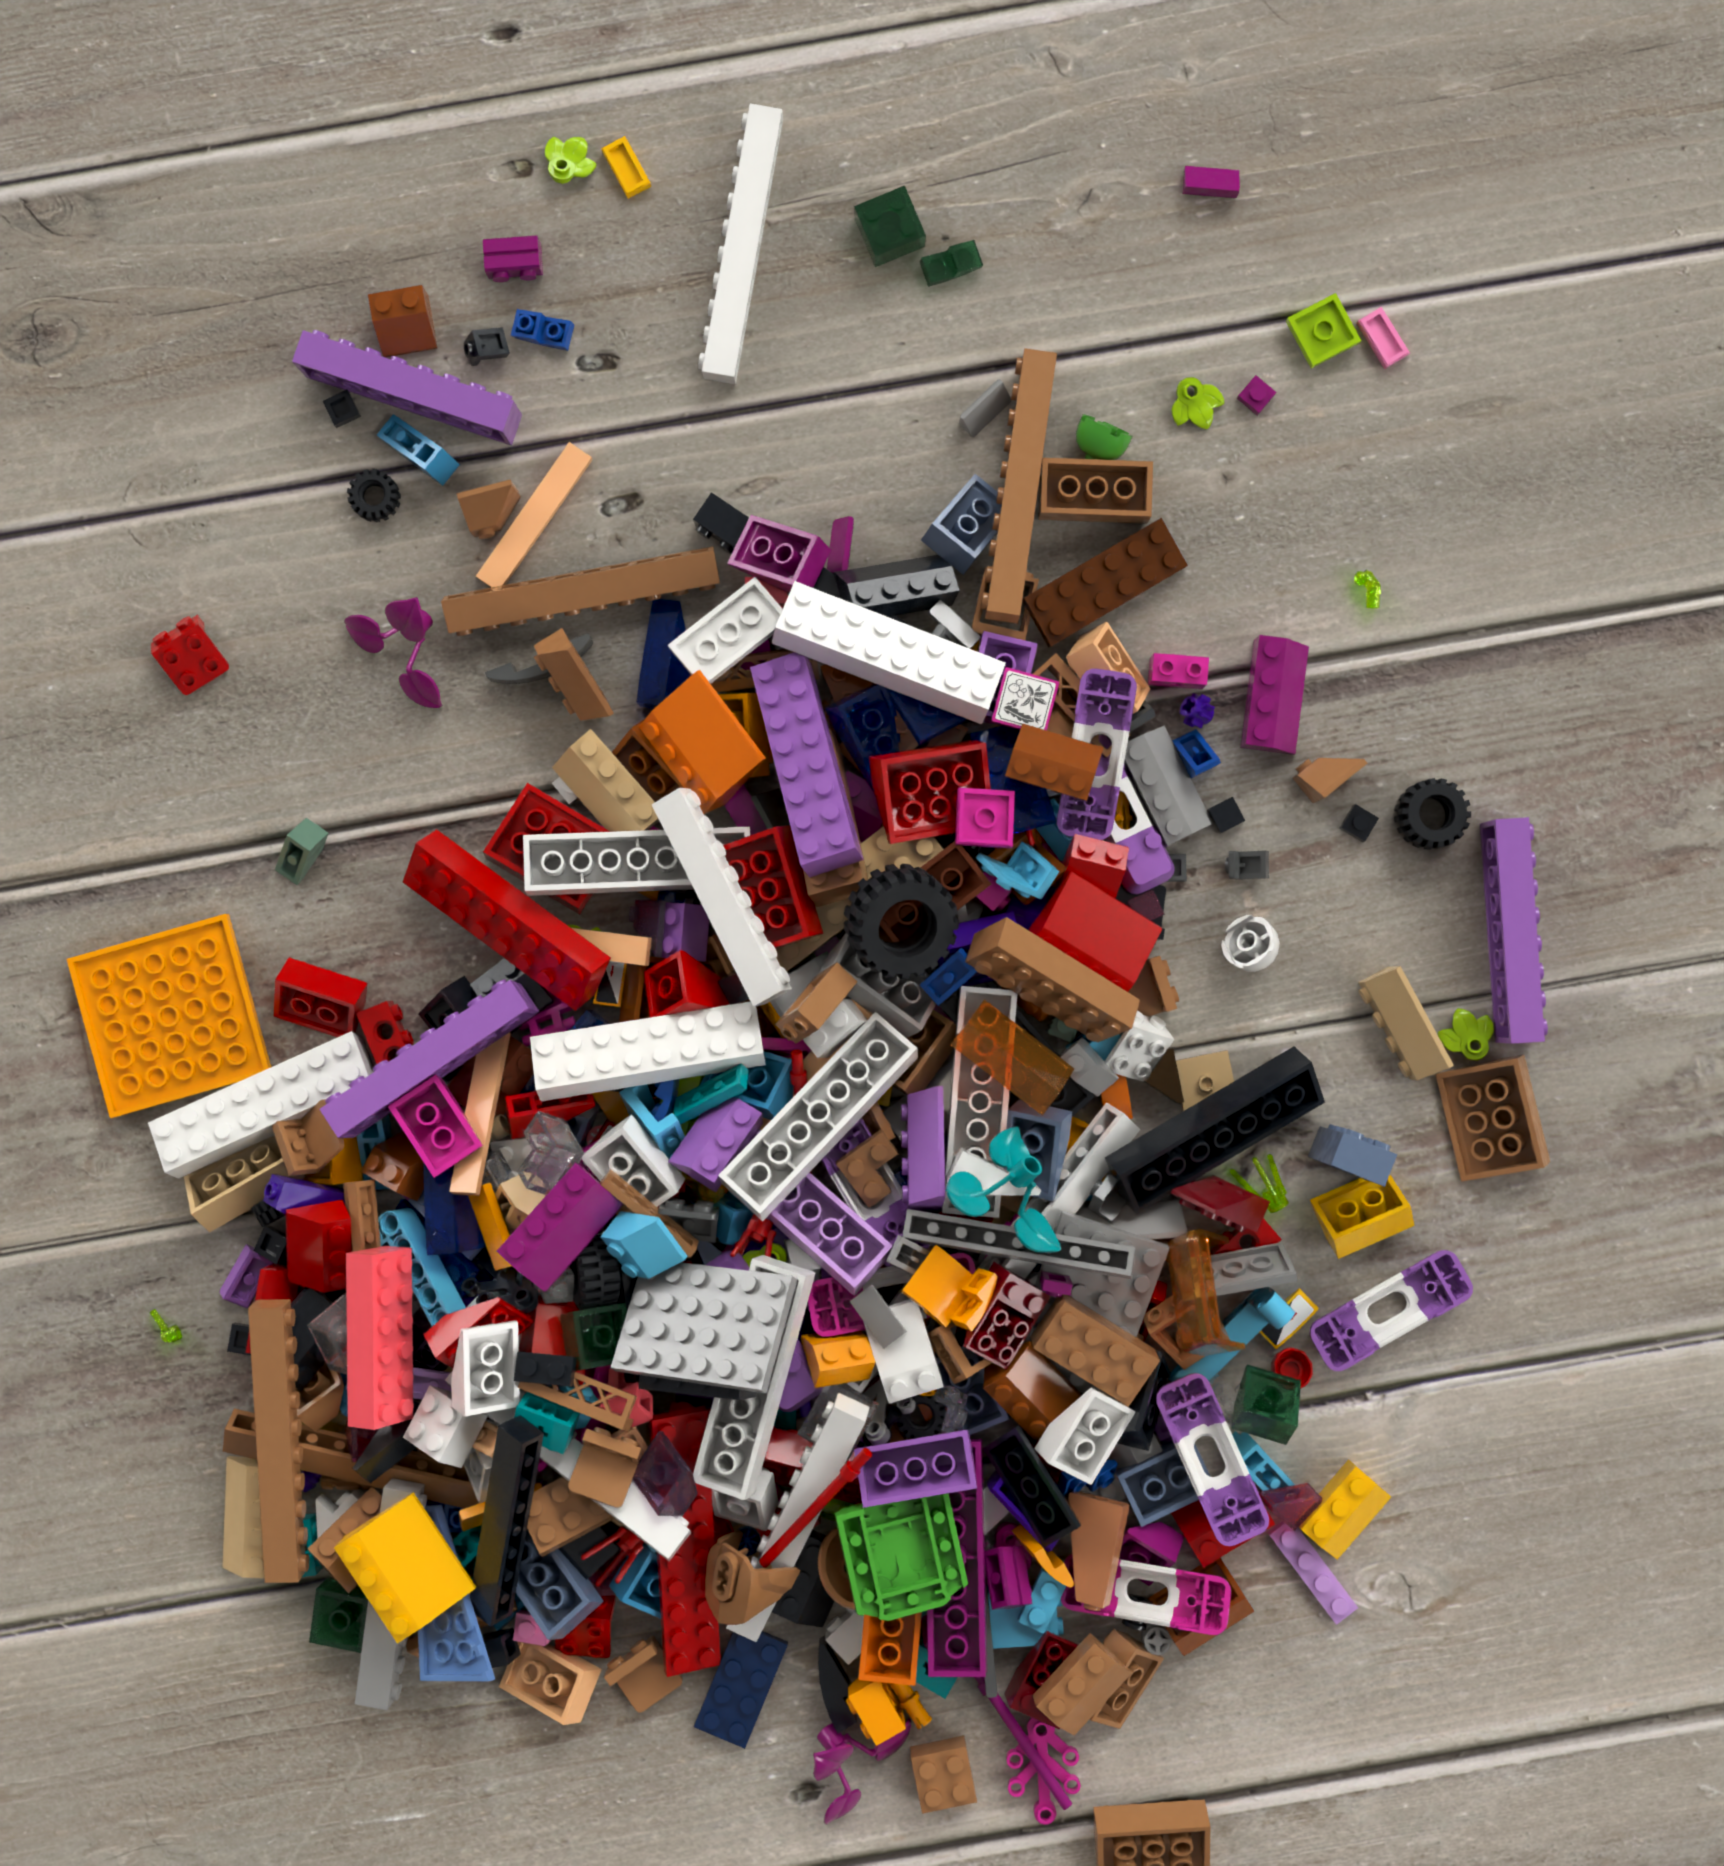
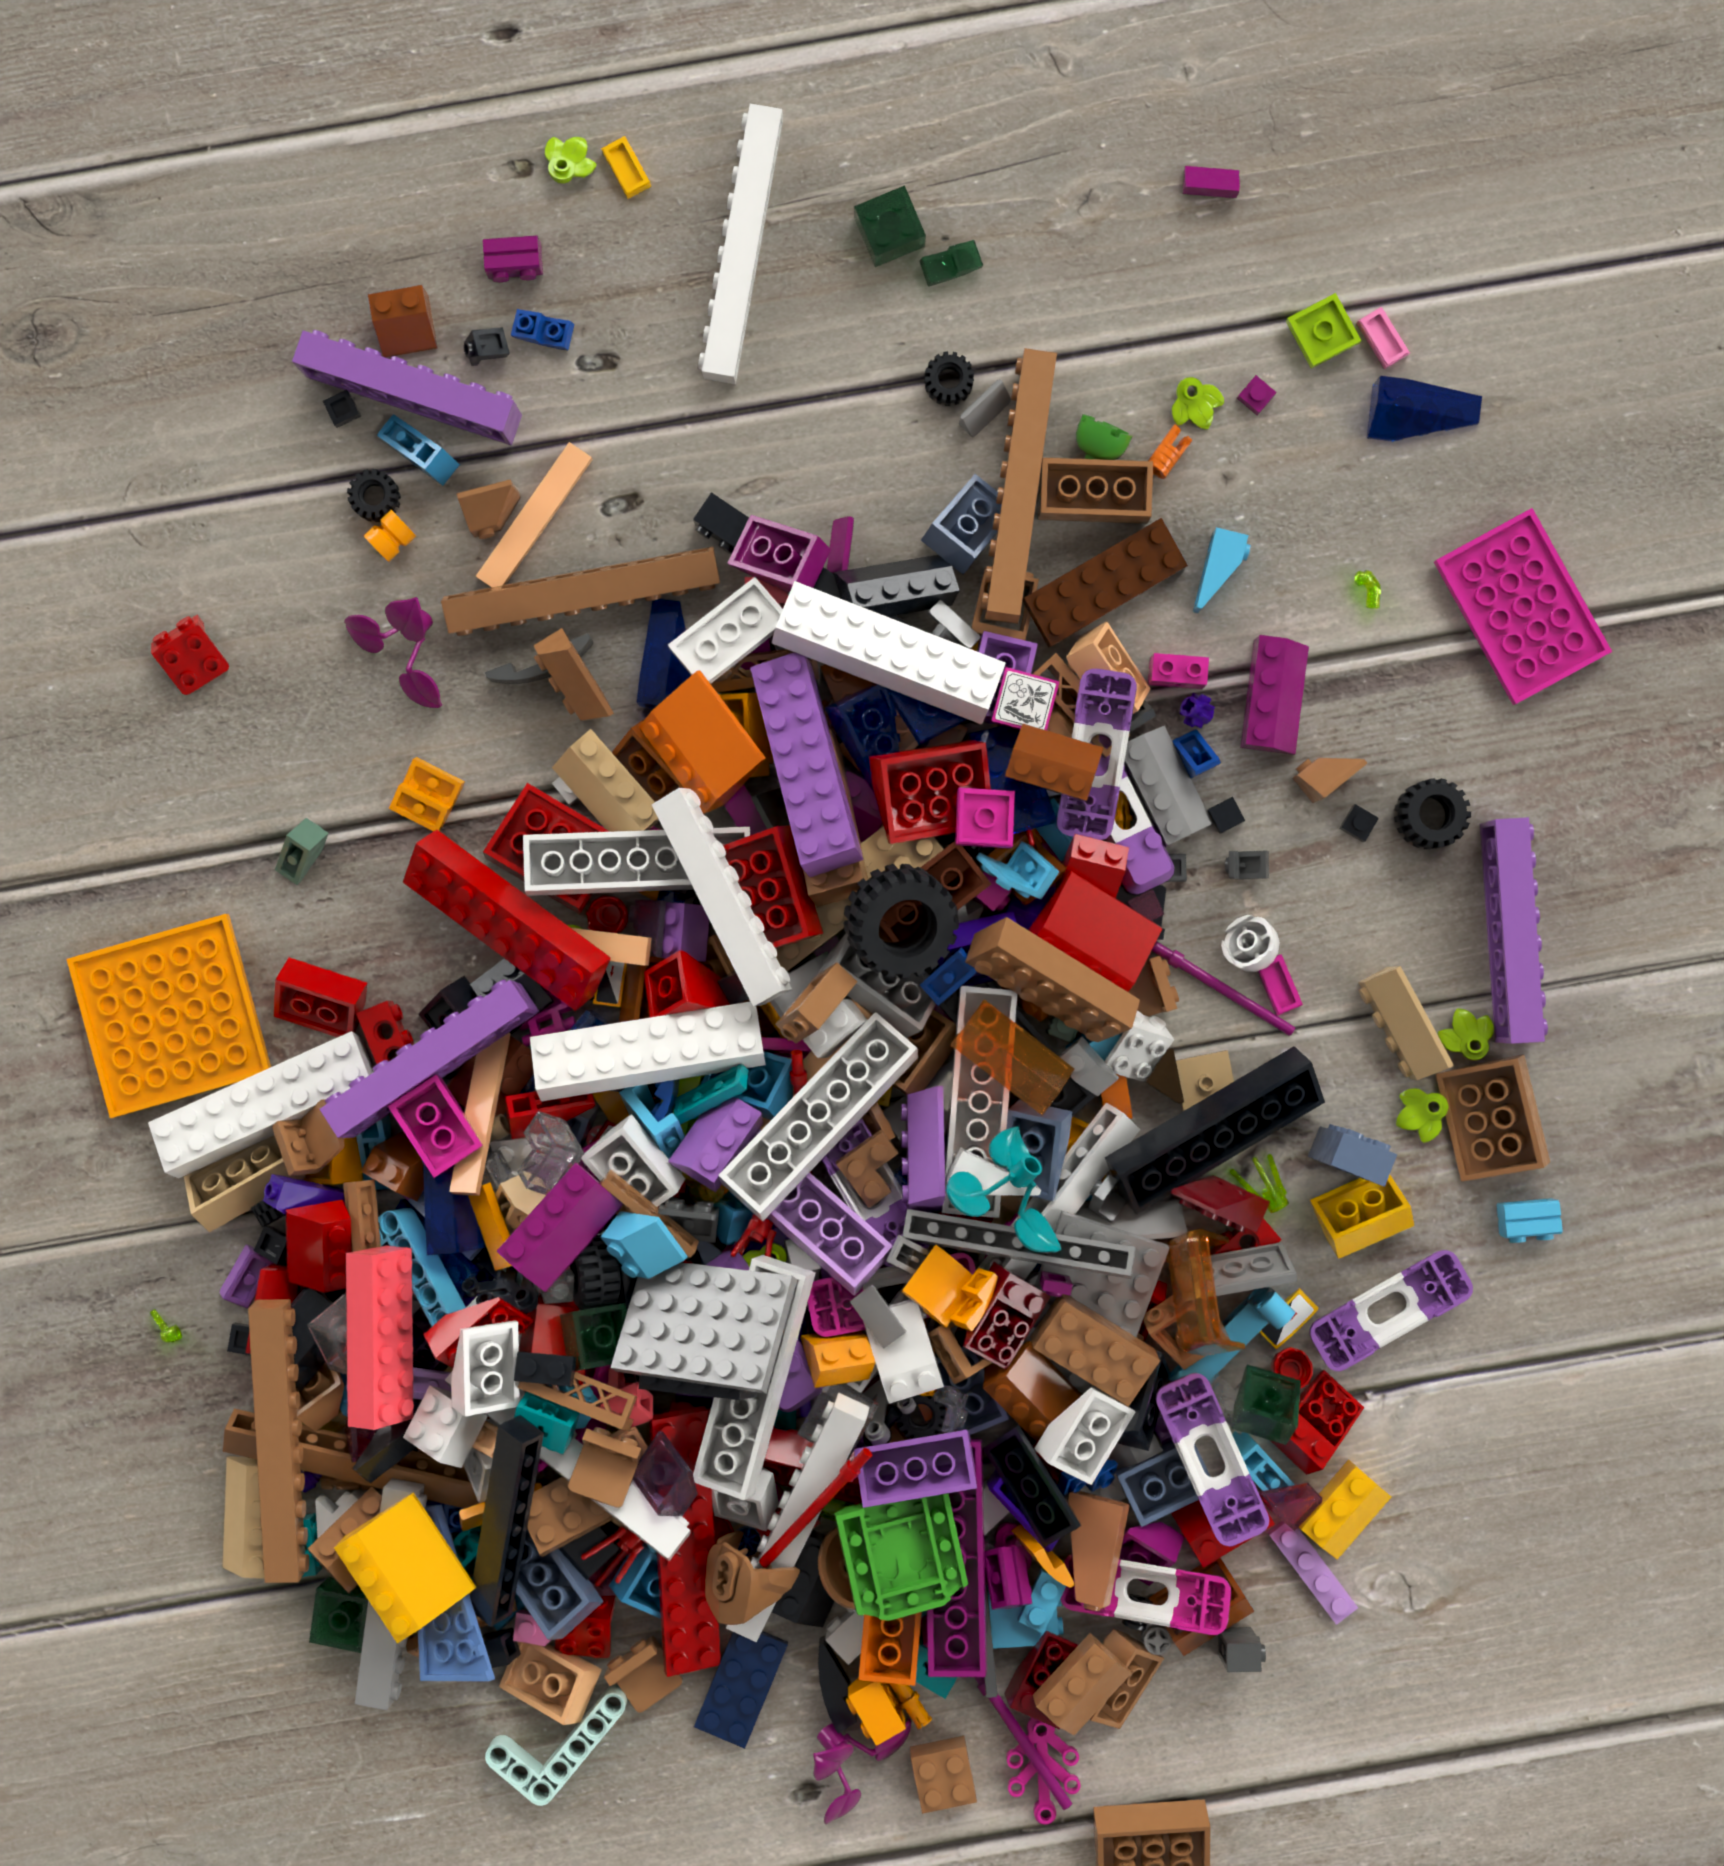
none -> light orange wheel [363,509,416,562]
none -> light orange slope [389,757,465,831]
none -> light aqua beam [485,1685,628,1806]
none -> red hair [586,896,628,934]
none -> black tyre [924,351,974,406]
none -> orange hinge [1148,424,1192,479]
none -> magenta bar [1151,941,1295,1036]
none -> medium azure slope [1193,527,1251,613]
none -> dark grey brick [1218,1627,1266,1672]
none -> dark pink tile [1257,954,1303,1016]
none -> red slope [1266,1370,1365,1475]
none -> clear blue wedge [1367,376,1482,442]
none -> lime plate [1396,1088,1449,1143]
none -> dark pink plate [1434,508,1612,705]
none -> medium azure brick [1496,1198,1563,1243]

